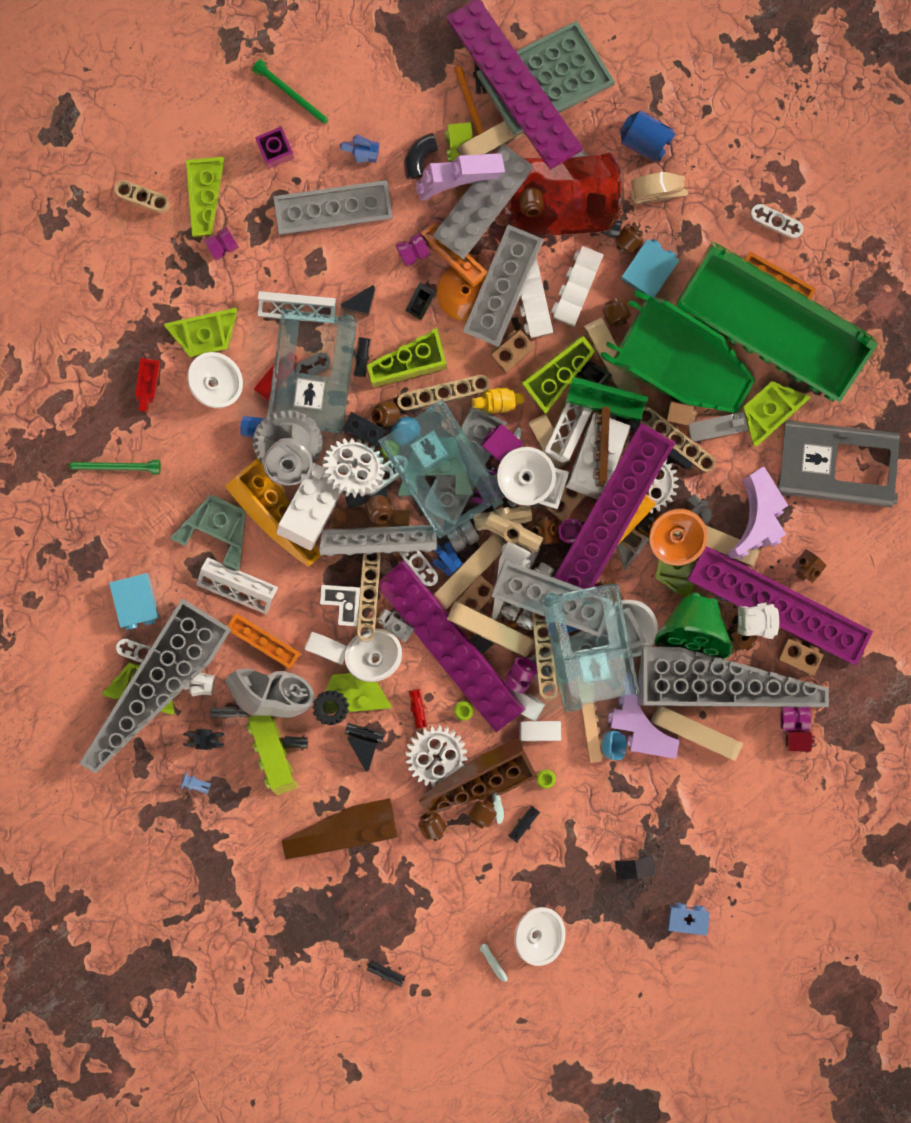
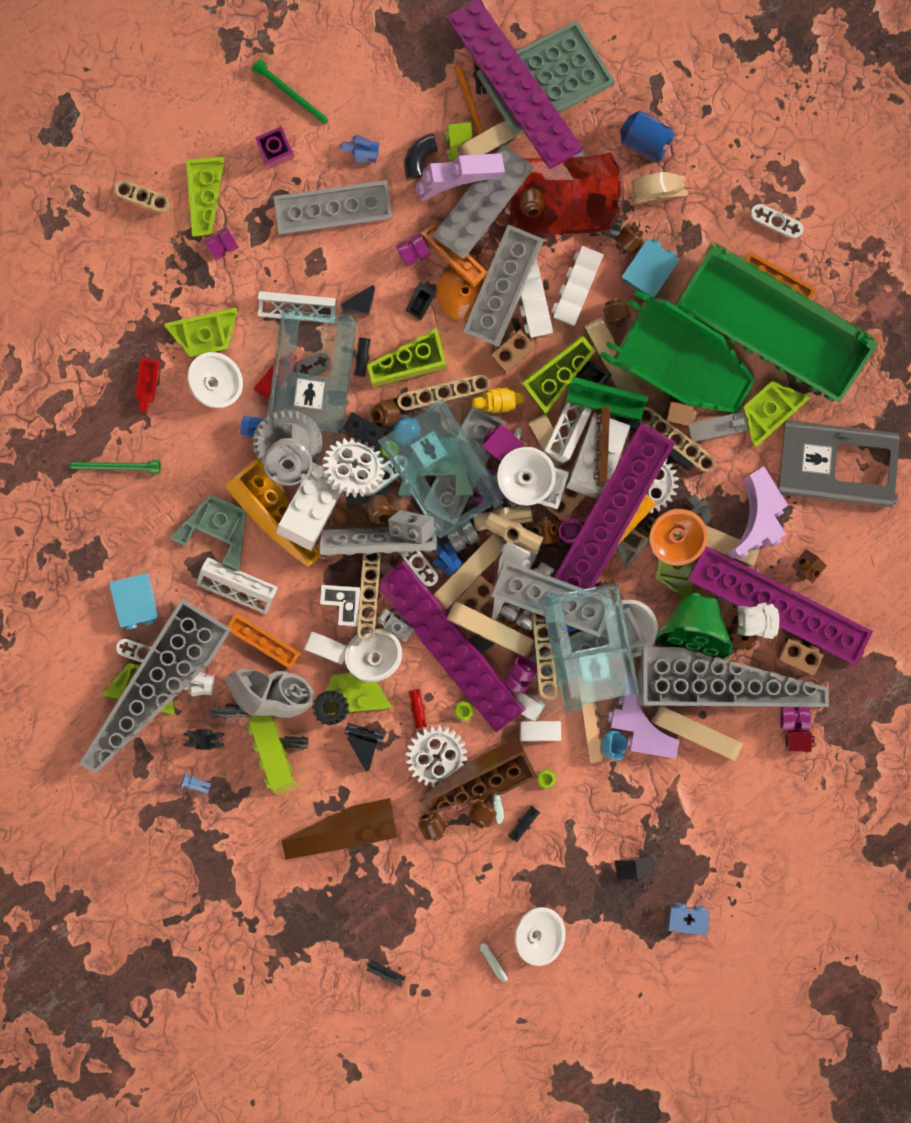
none -> light grey brick [388,510,435,544]

